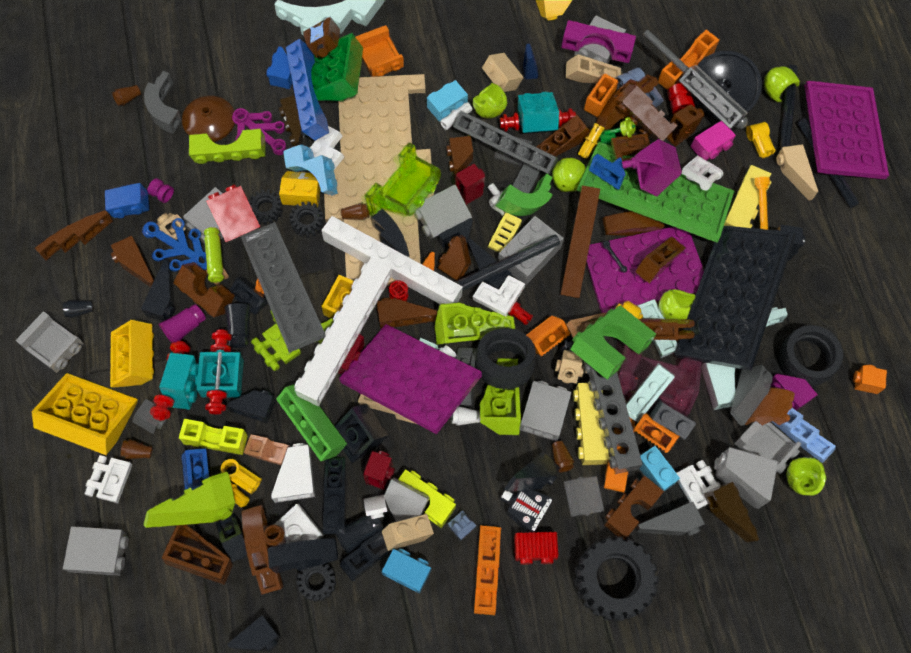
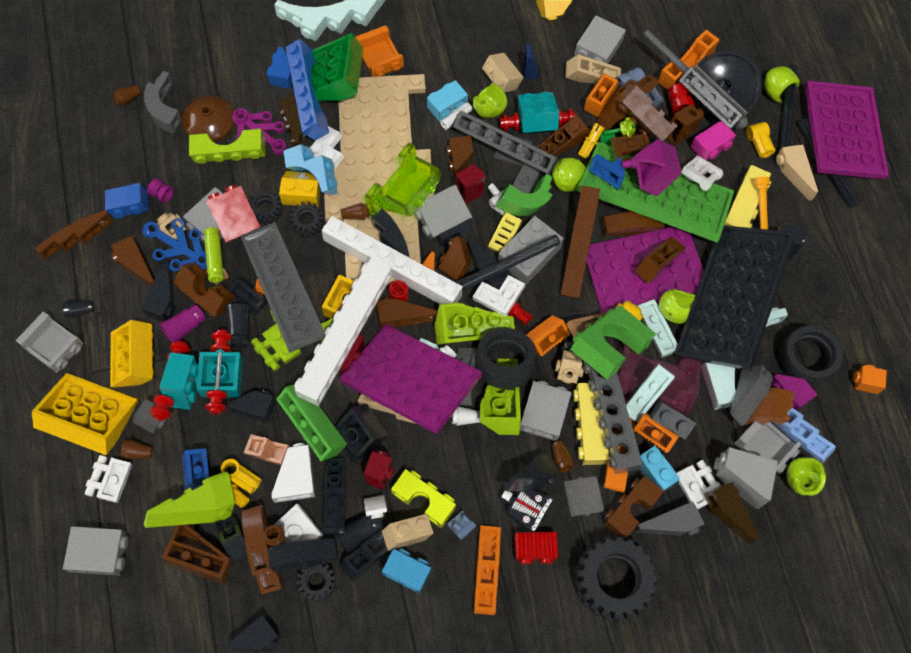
neon yellow arch [179,419,248,455] -> none
reddish brown torso [303,16,340,57] -> none
light grey slope [384,478,430,522] -> none
magenta arch [561,20,636,63] -> none
black hinge [602,241,627,273] -> none
reddish brown hinge [639,319,694,340] -> none

